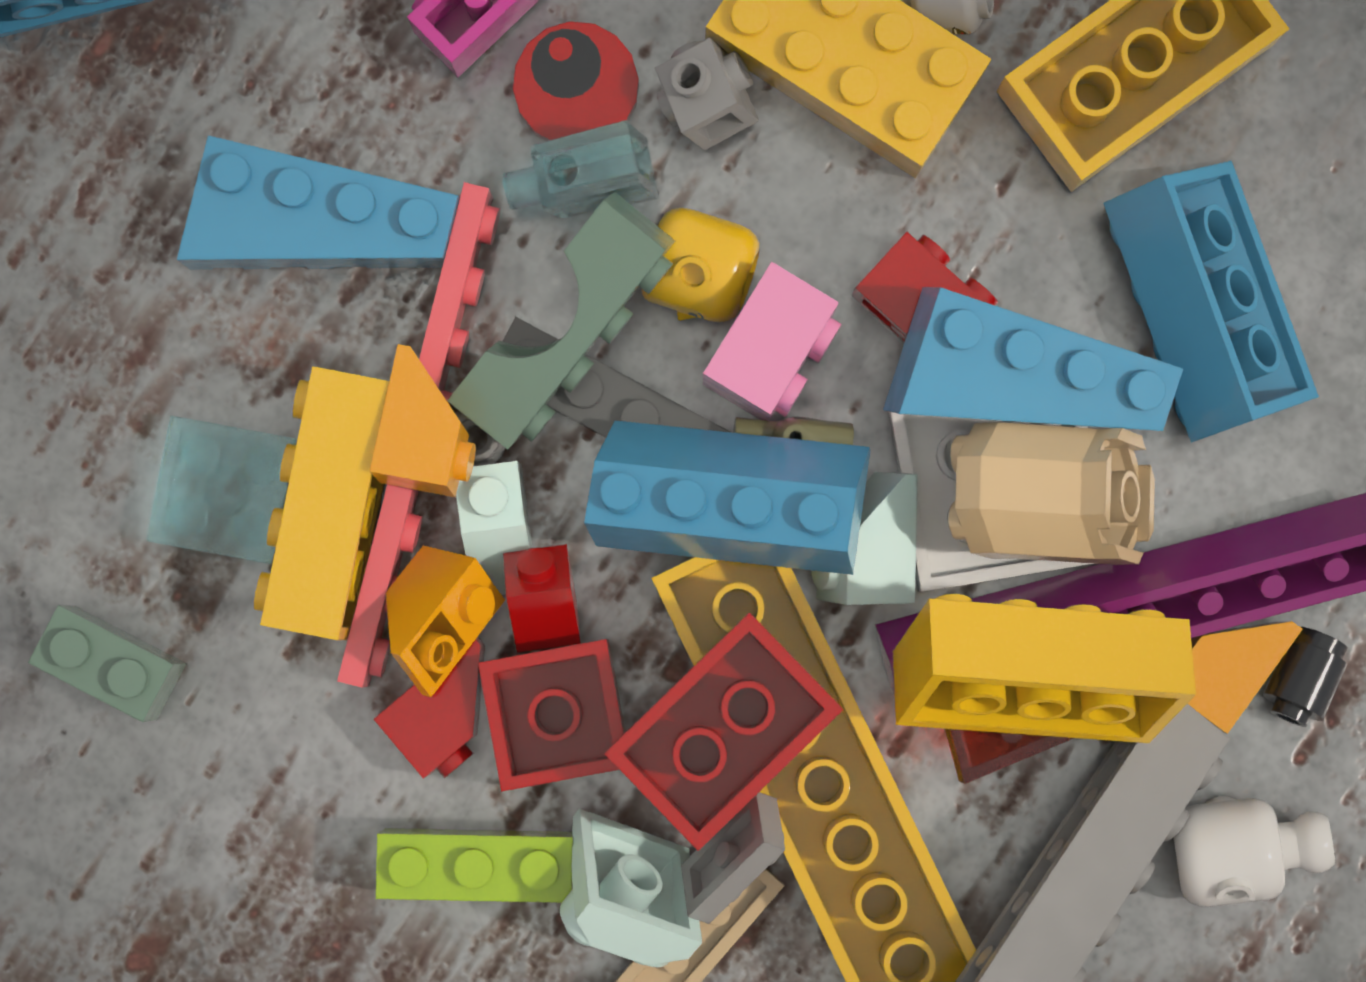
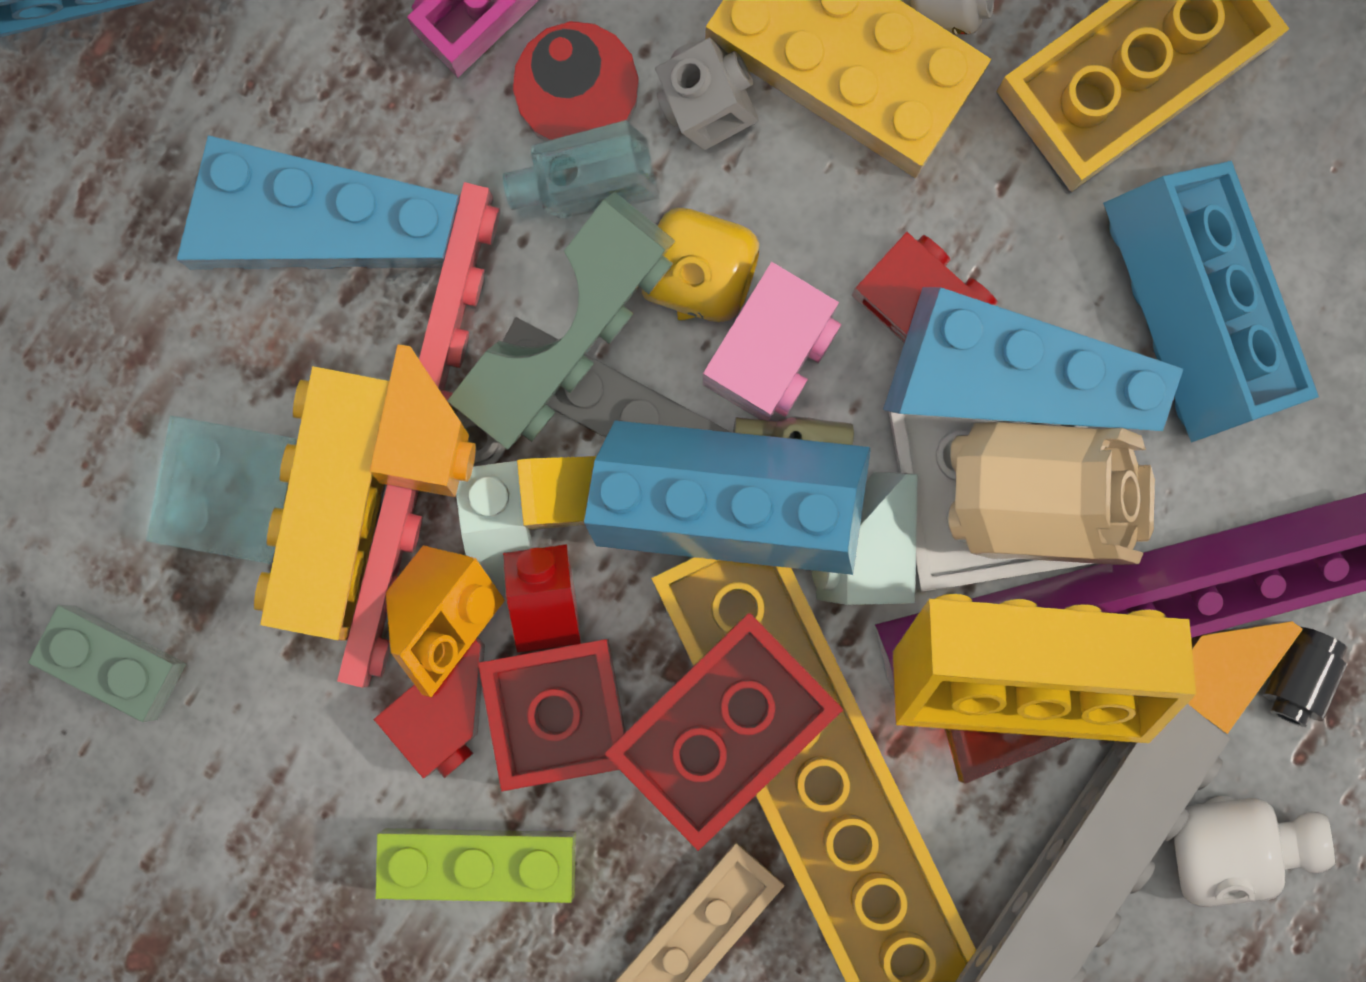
light aqua slope [560,808,702,967] -> none
light grey plate [681,792,785,924] -> none
none -> yellow slope [517,456,596,530]

